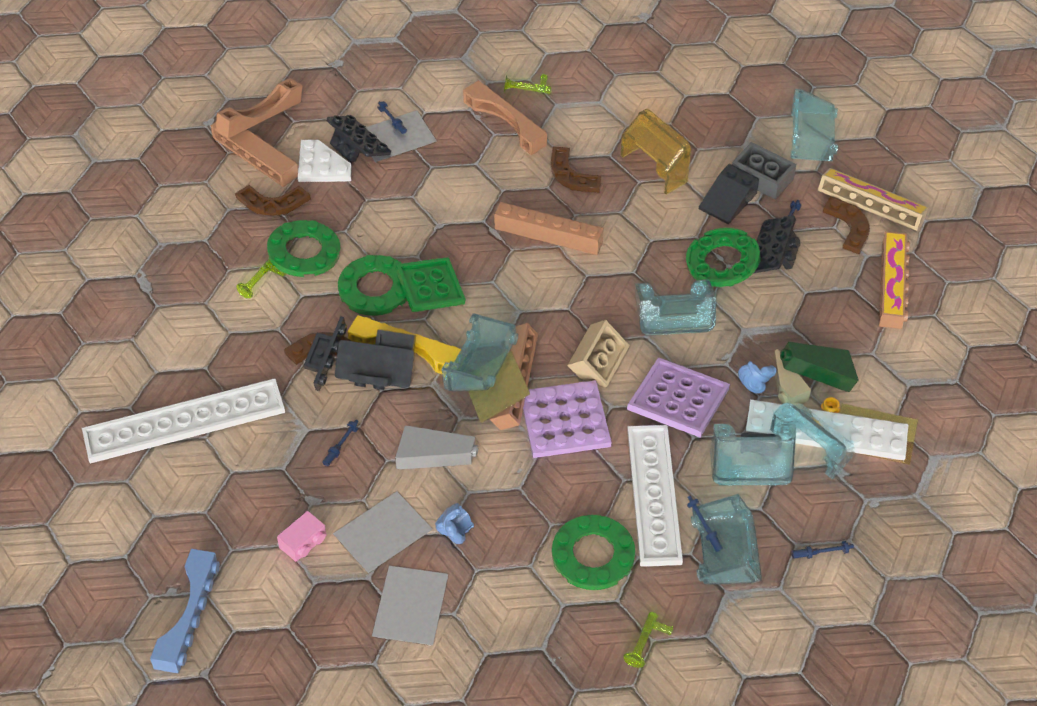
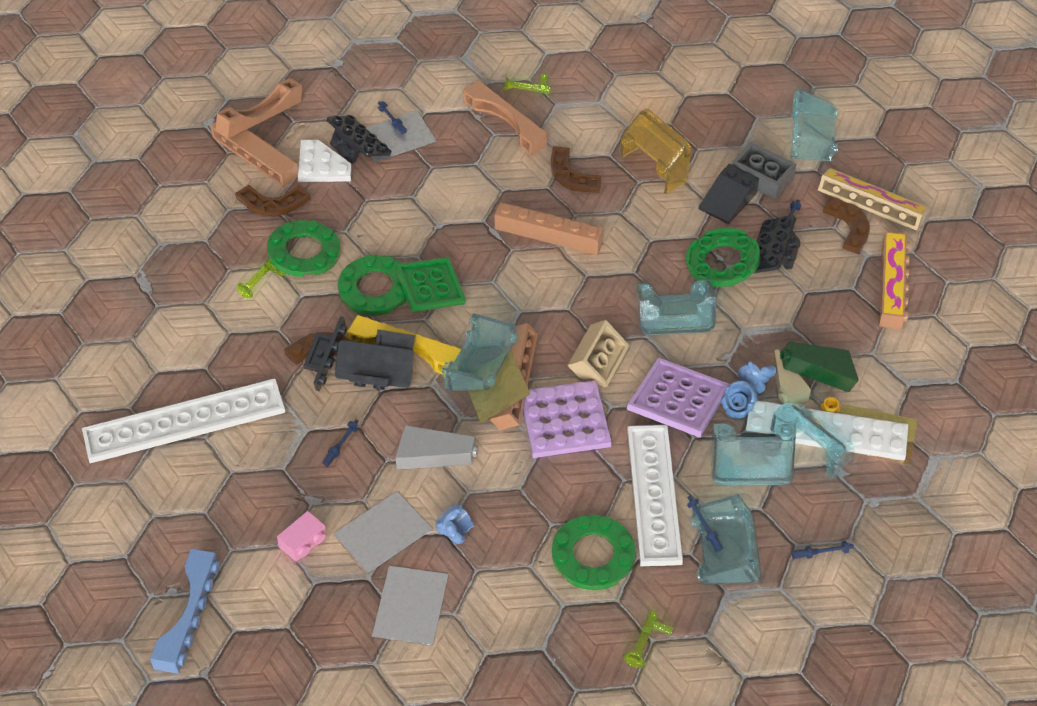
none -> medium blue hair [721,381,757,419]

